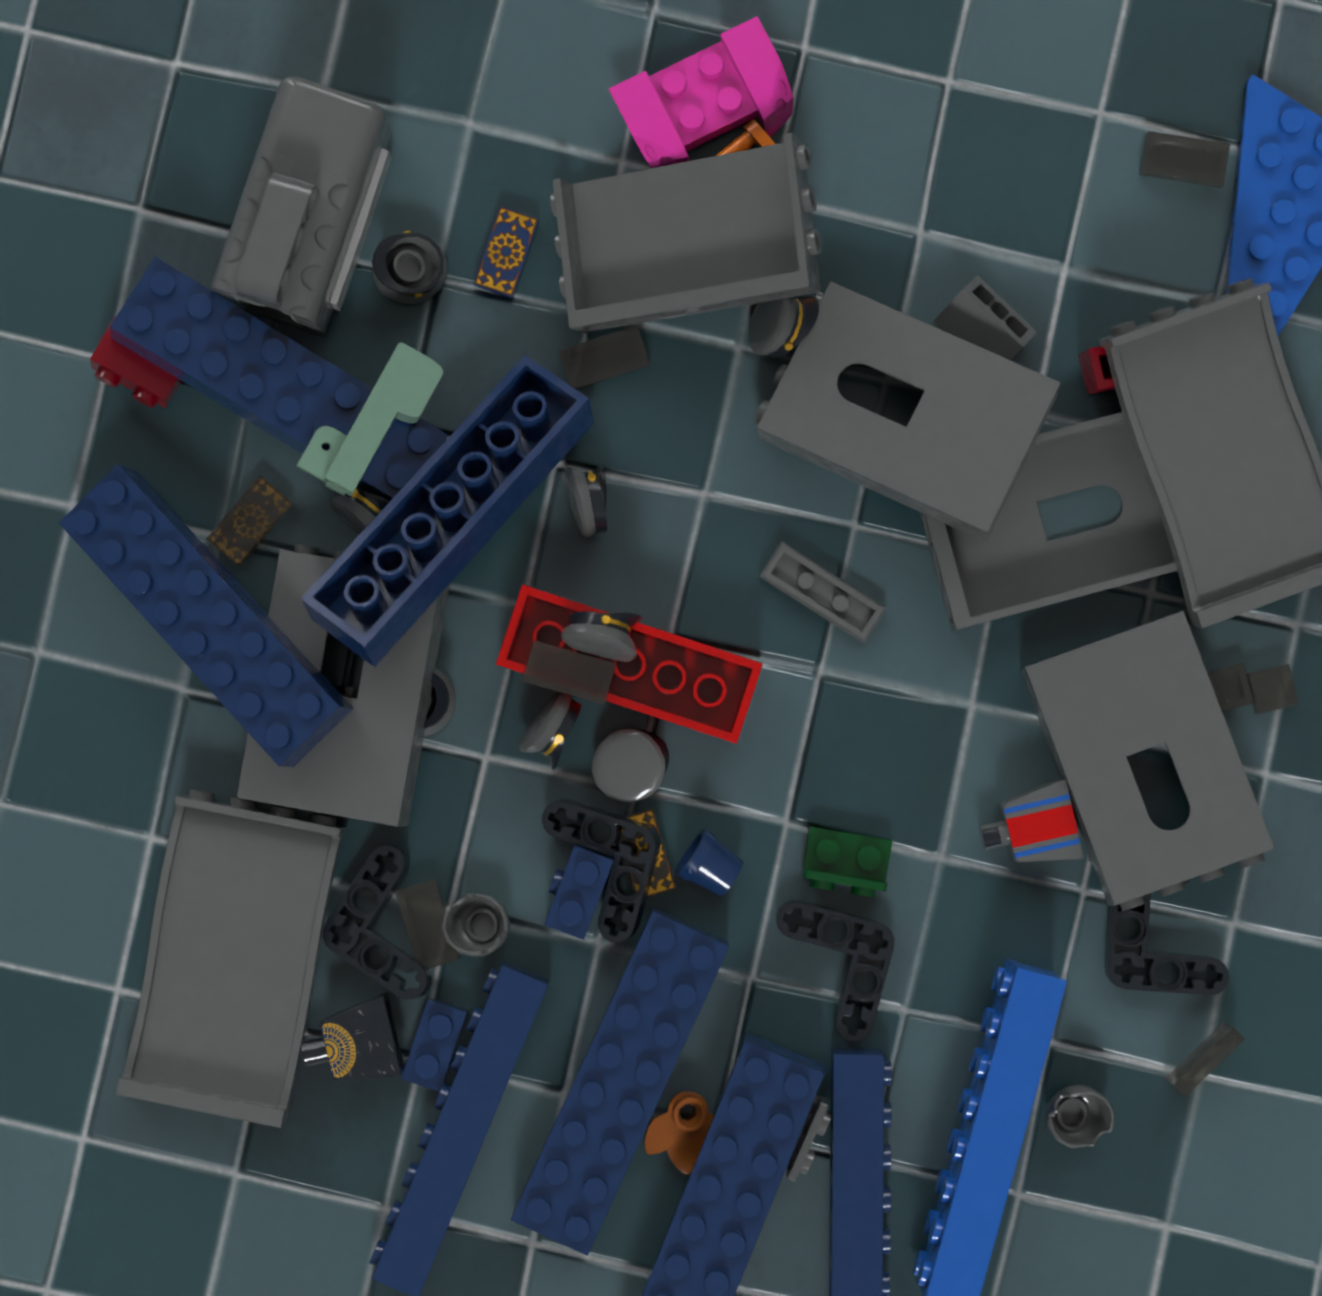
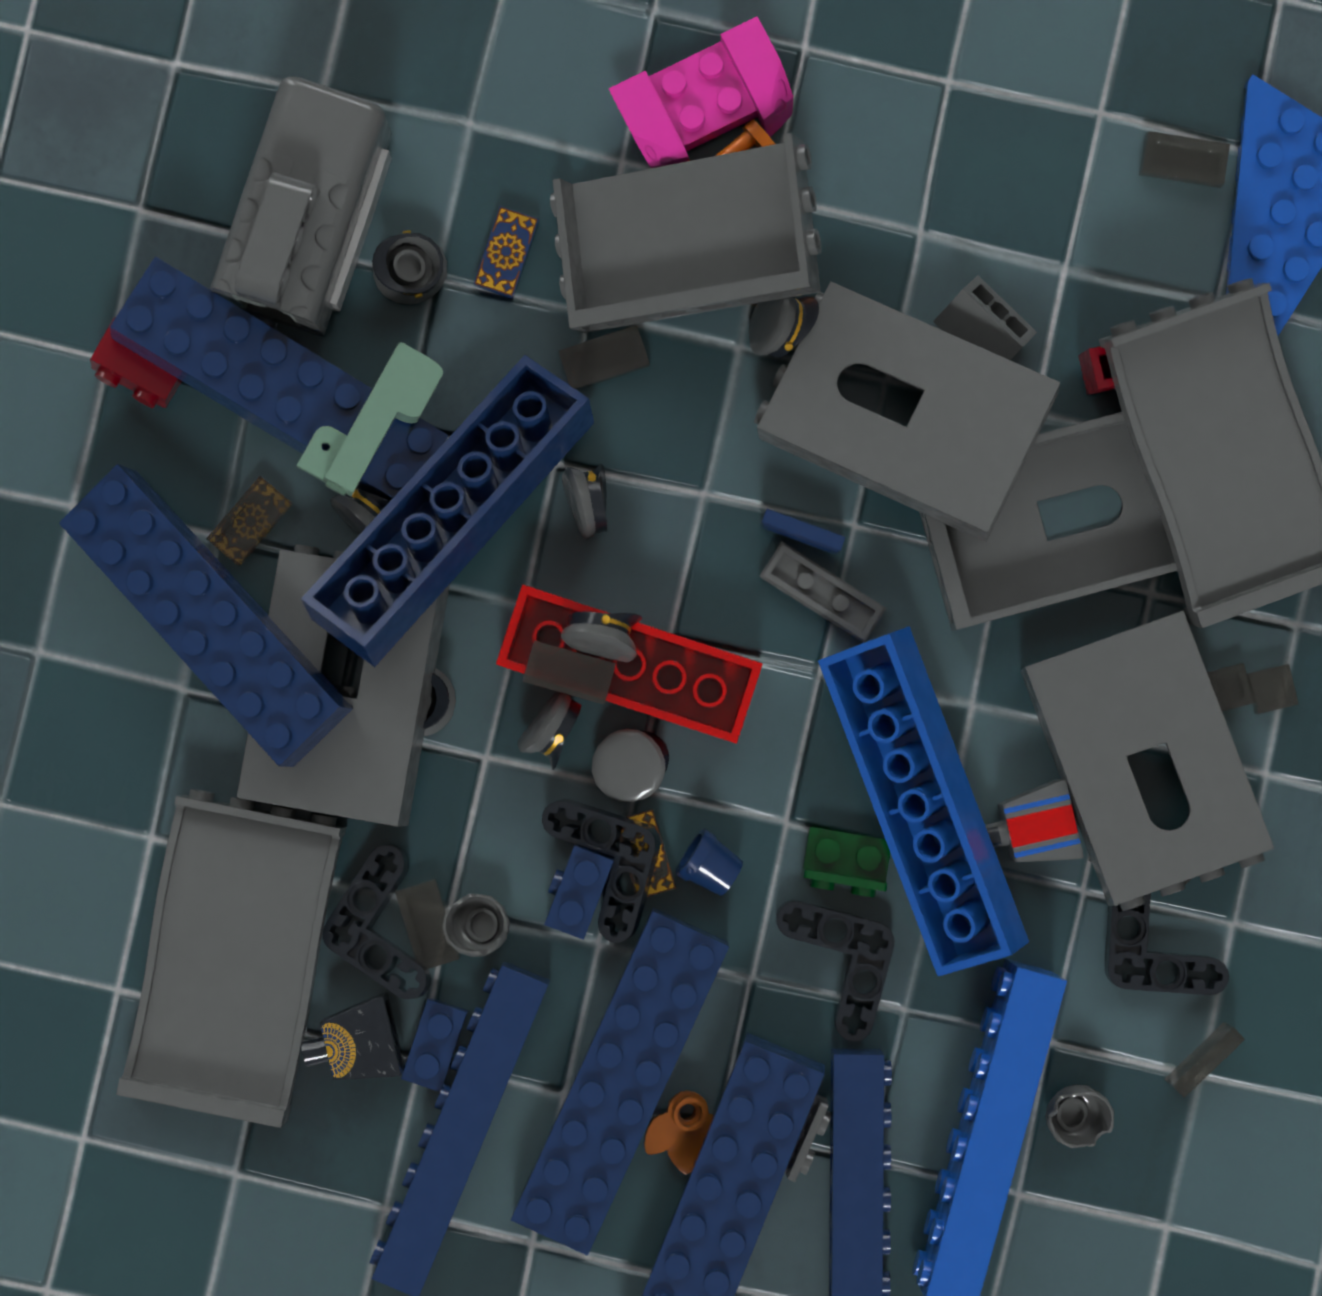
none -> dark blue tile [760,509,845,554]
none -> blue brick [818,626,1029,977]

